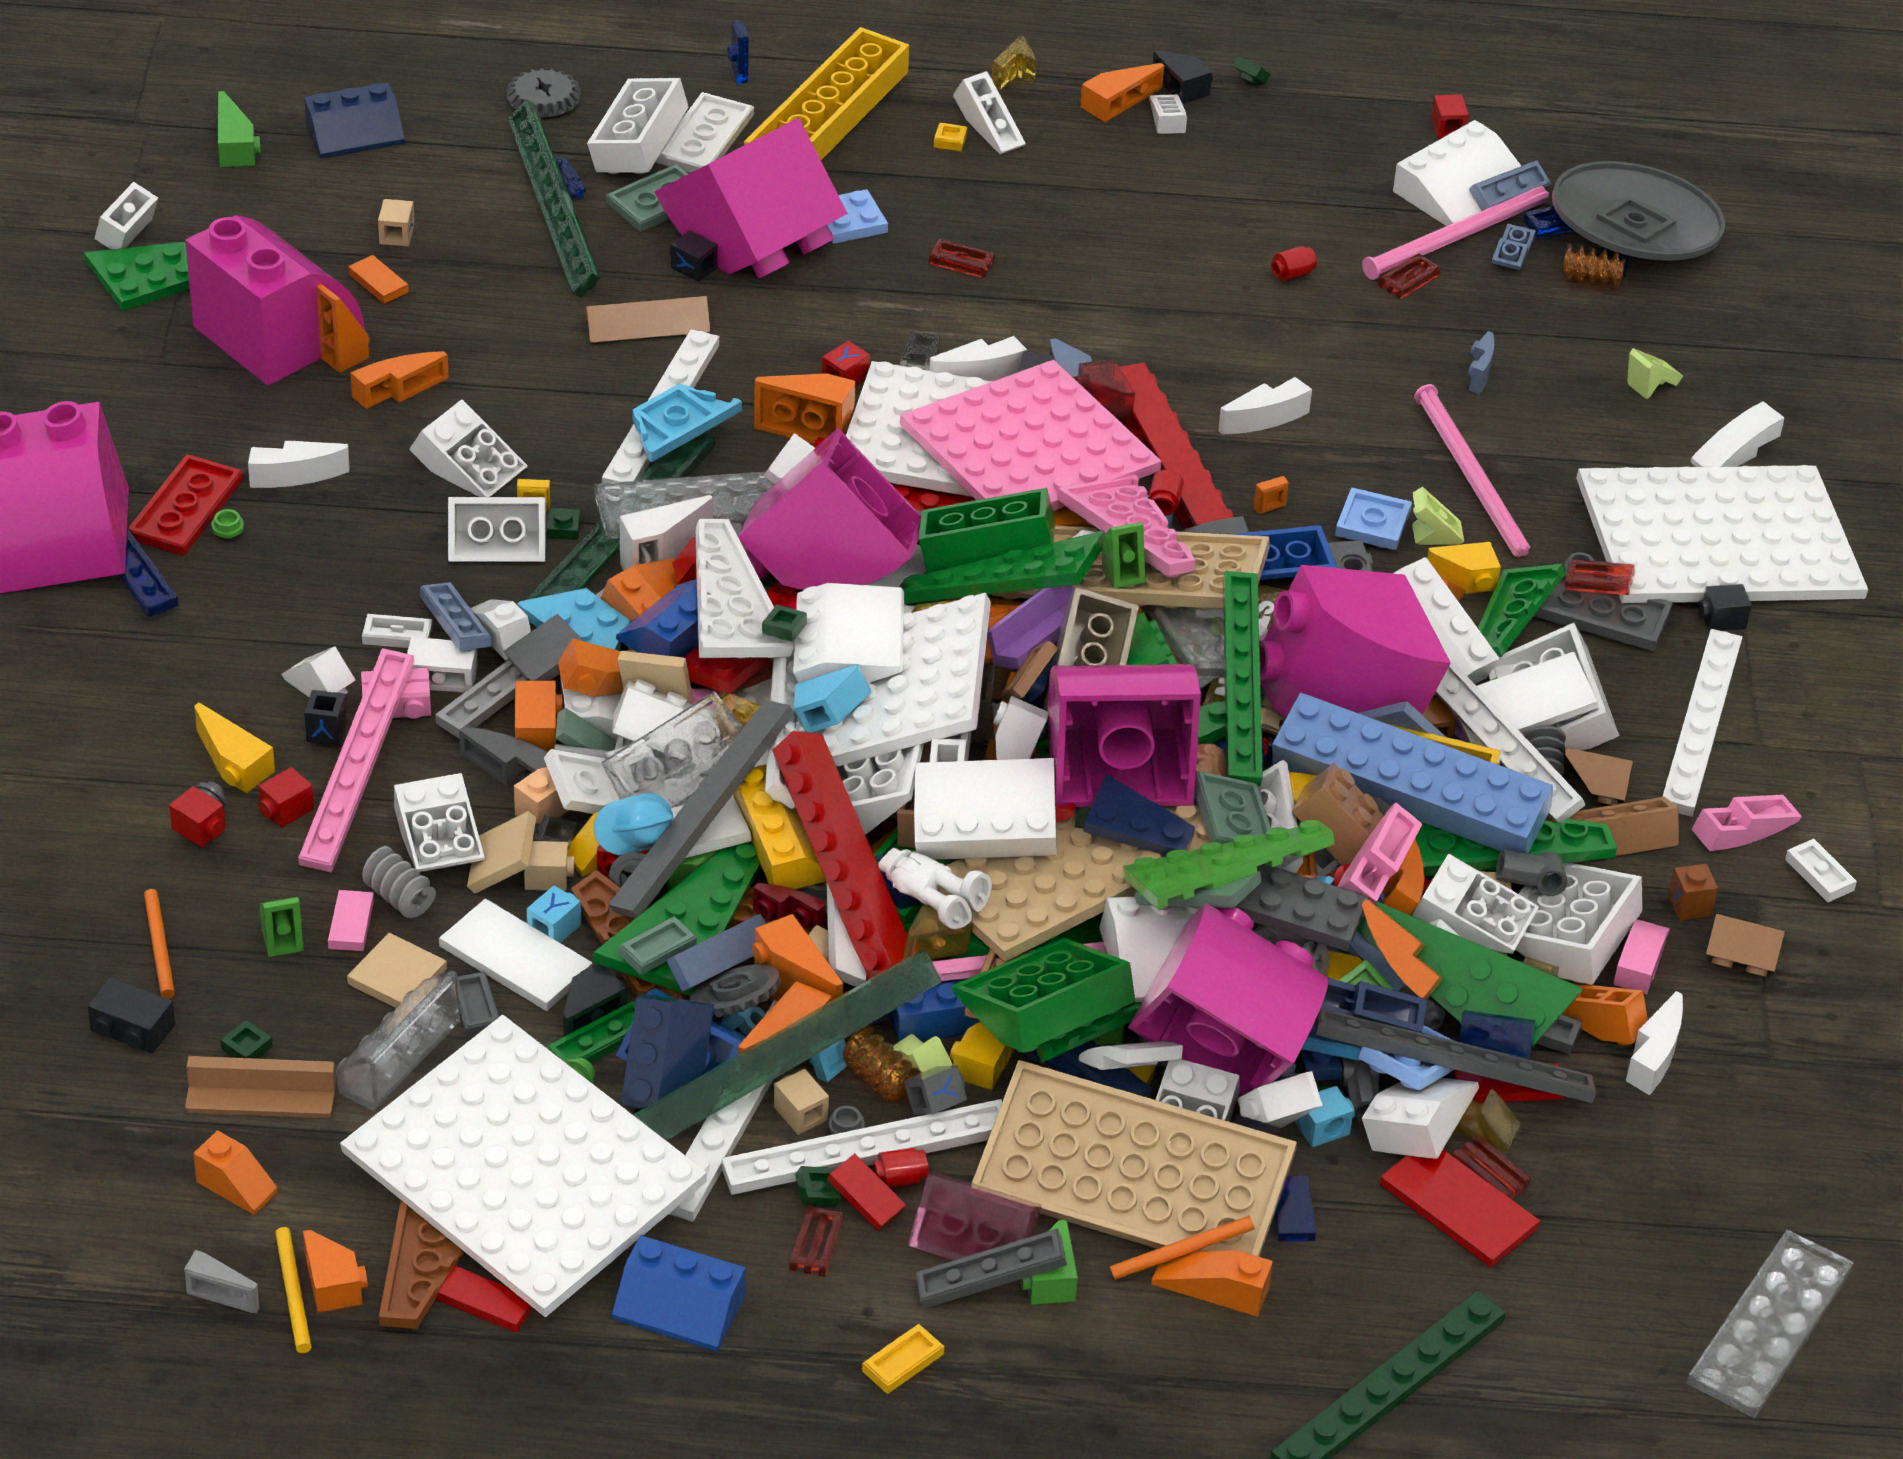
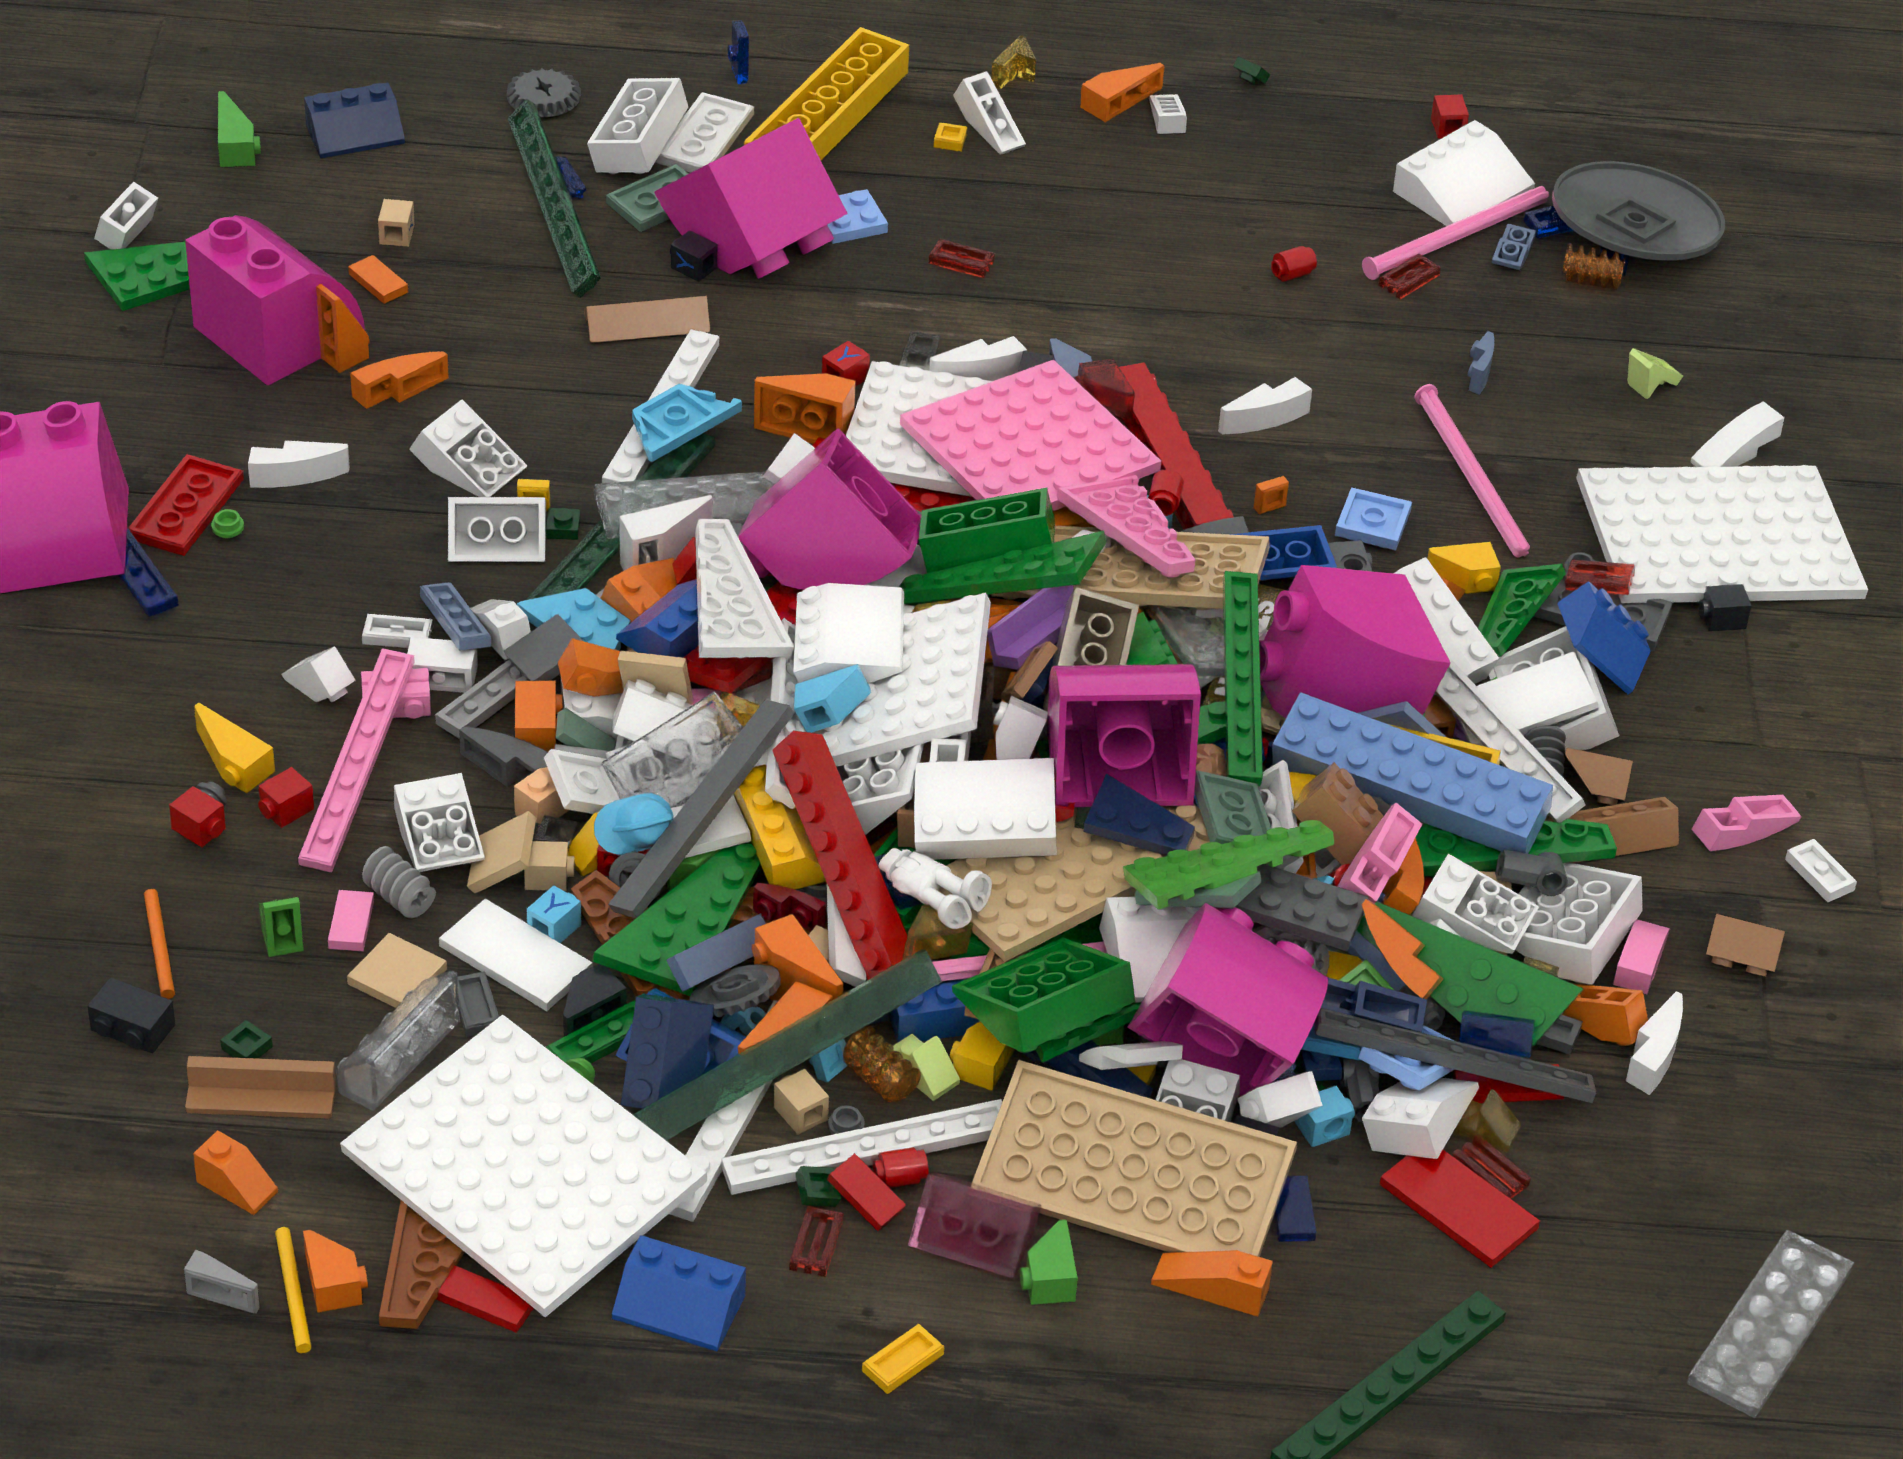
black brick [304,690,347,746] -> none
sand green tile [618,916,697,975] -> none
dark green plate [762,604,807,642] -> none
dark grey brick [903,1065,967,1115] -> none
dark grey tile [915,1228,1067,1309] -> none
bright green slope [1101,522,1146,588] -> none
orange bar [1109,1215,1255,1280] -> none
black slope [1153,50,1213,104] -> none
yellowish green slope [1412,487,1464,545] -> none
sand blue tile [1469,160,1551,211] -> none
white plate [1662,629,1742,817] -> none
dark orange brick [1668,864,1718,921] -> none
none -> blue slope [1557,581,1651,694]

